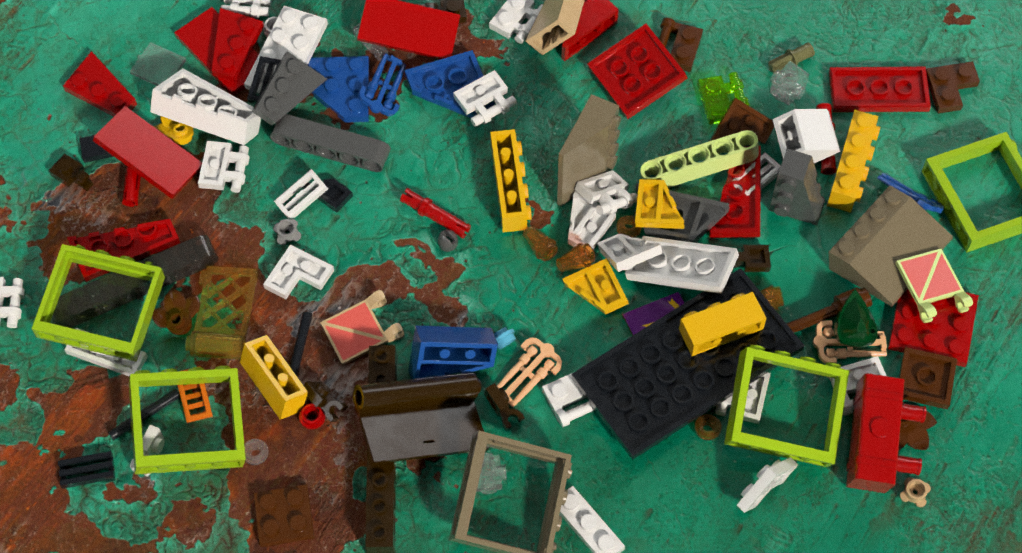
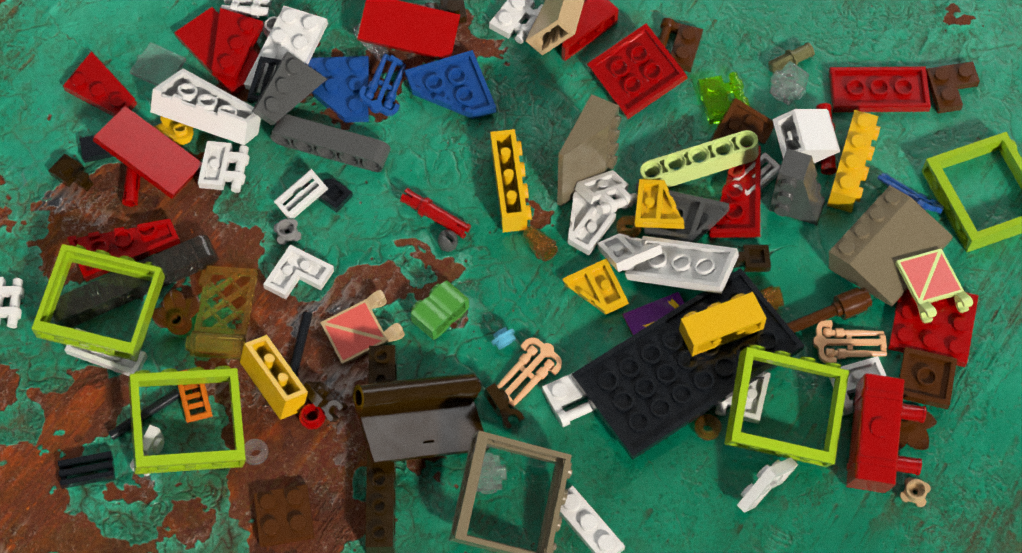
blue wedge [408,326,498,379] -> none
white plate [453,70,517,127] -> none
clear orange cone [556,243,595,272] -> none
dark green piece [834,289,878,348] -> none
none -> bright green brick [411,280,469,340]

